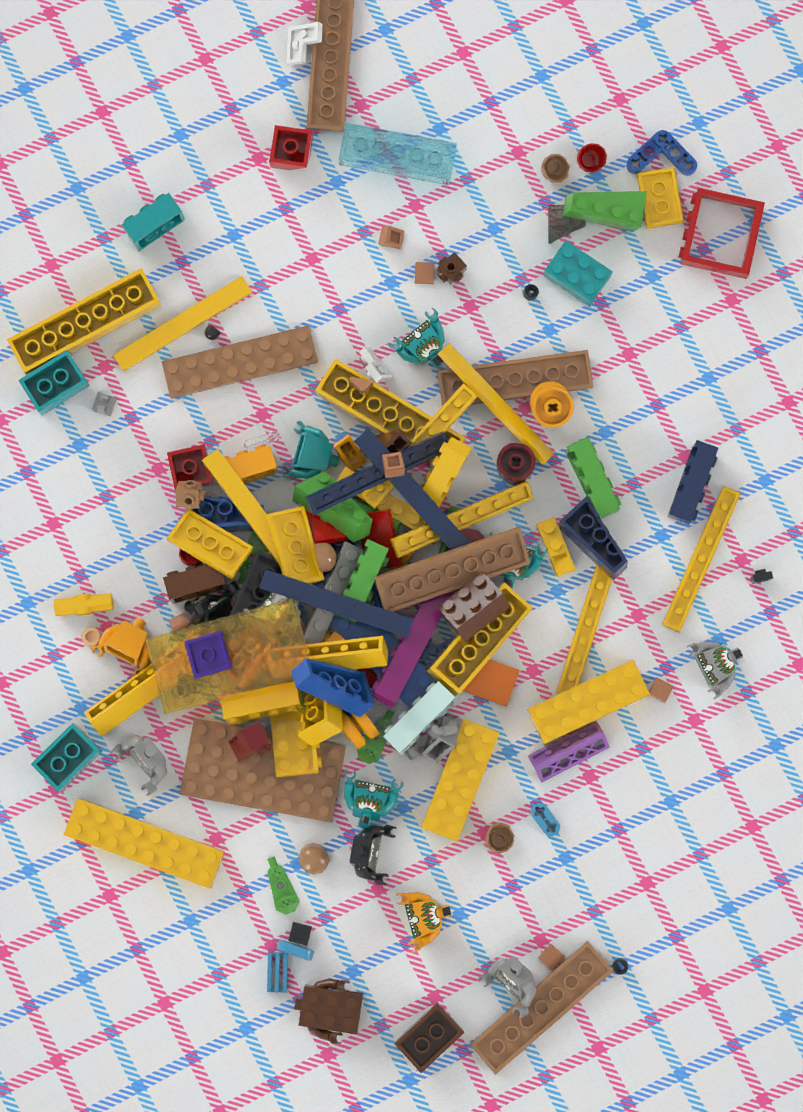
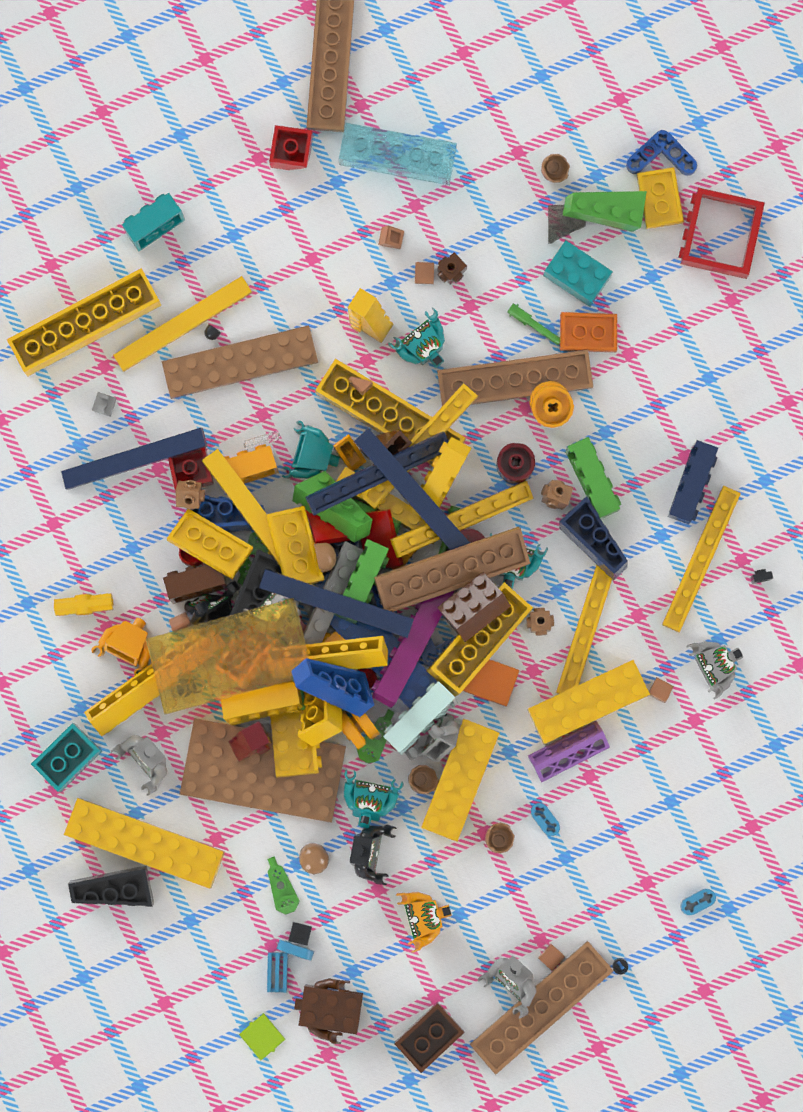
teal brick [18,350,90,416] -> none
light nougat tile [82,627,102,647] -> none
dark purple tile [184,630,233,679] -> none
white plate [286,22,323,66] -> none
white plate [359,347,392,382] -> none
nougat slope [382,452,405,478] -> none
yellow tile [438,343,554,465] -> none
black hinge [523,284,539,301] -> none
yellow plate [536,517,575,577] -> none
red hair [577,143,607,173] -> none
none -> dark blue tile [61,428,208,490]
none -> black wedge [68,865,154,907]
none -> lime piece [239,1013,286,1061]
none -> yellow wedge [348,288,394,343]
none -> medium nougat hair [408,765,439,794]
none -> bright green pin [507,303,560,345]
none -> medium nougat brick [526,608,554,636]
none -> medium nougat brick [541,480,573,510]
none -> orange tile [560,312,617,353]
none -> dark azure beam [680,889,716,915]

